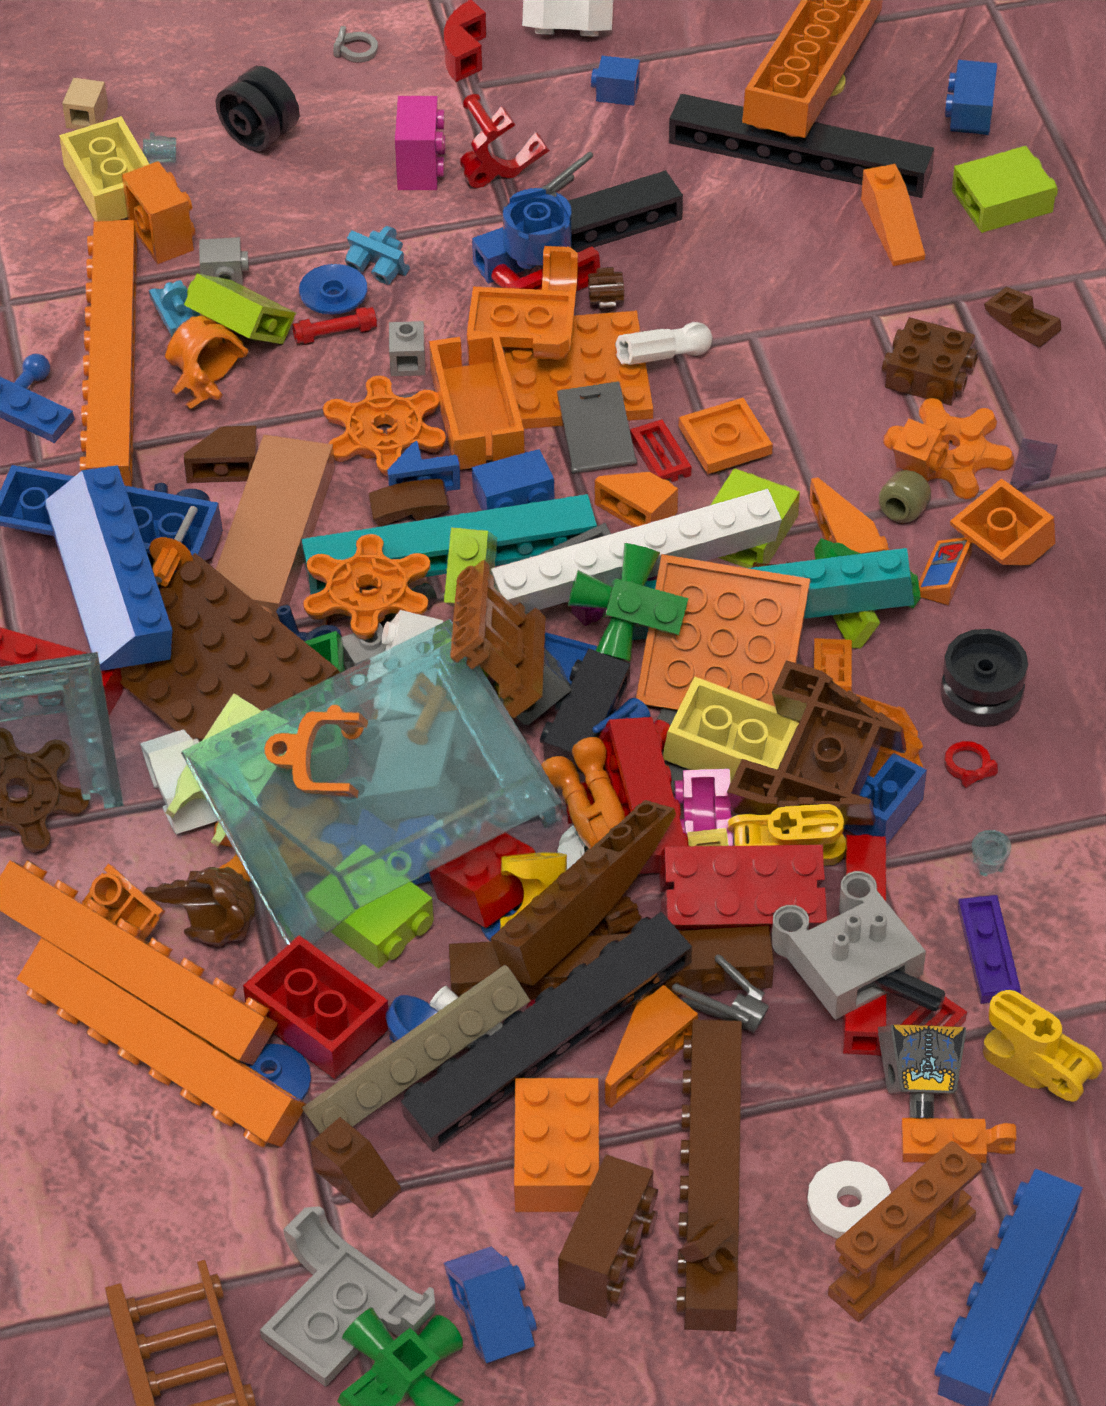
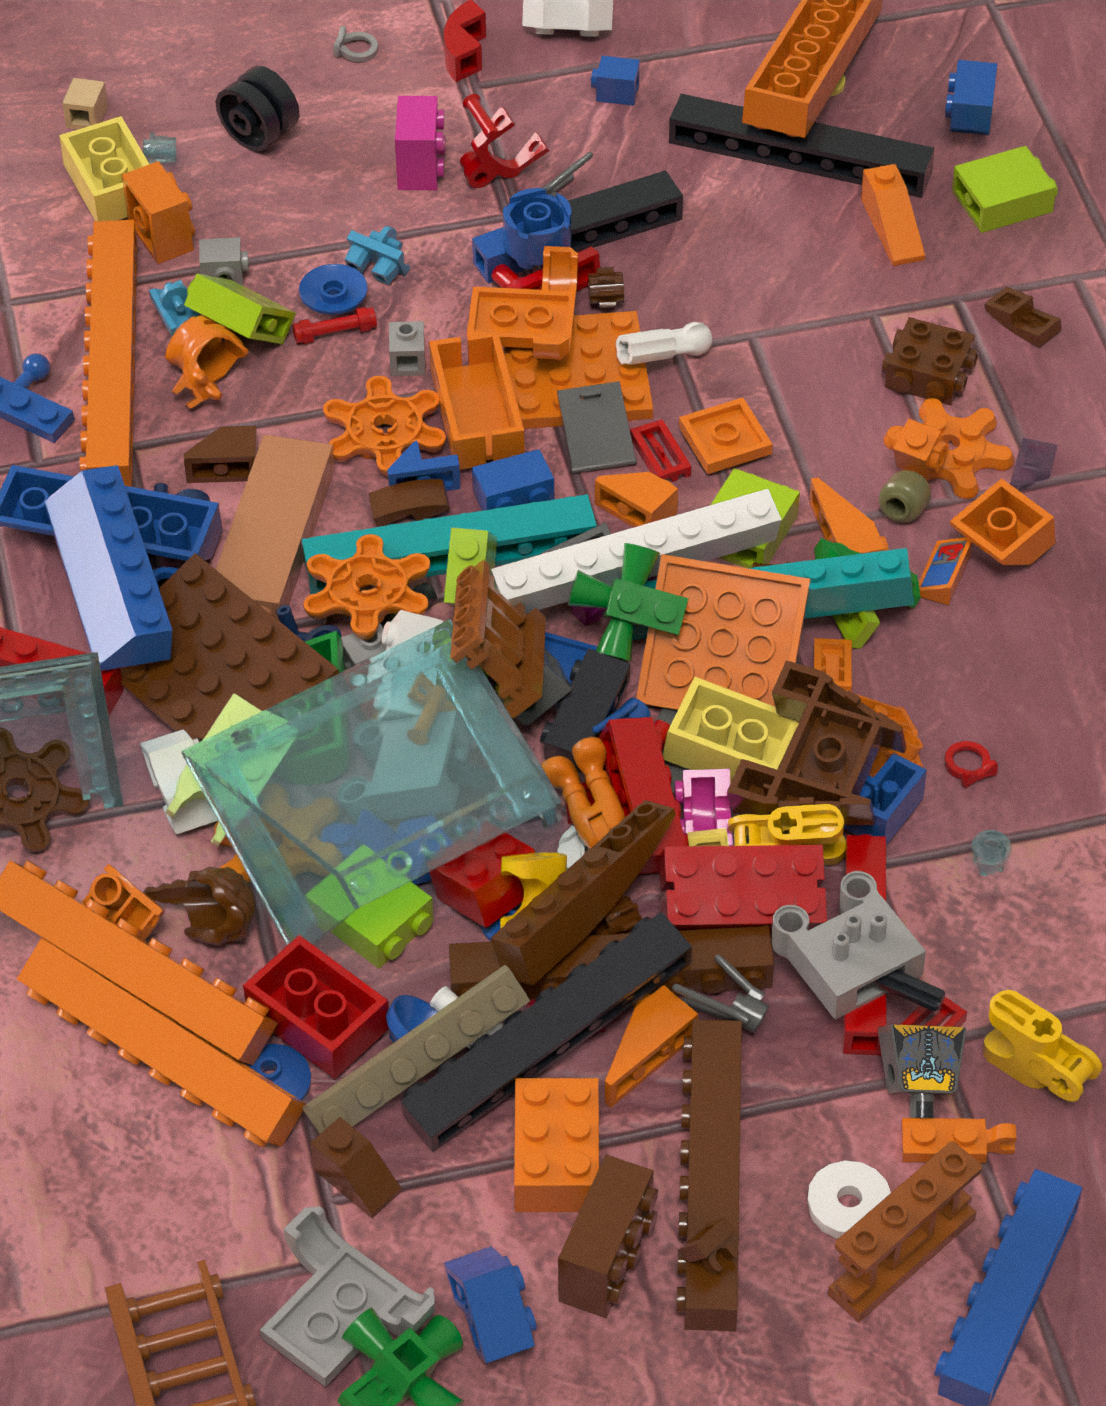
orange piece [149,506,198,587] -> none
orange piece [264,705,368,798] -> none
black wheel [941,629,1028,726] -> none
dark purple tile [957,895,1021,1004] -> none

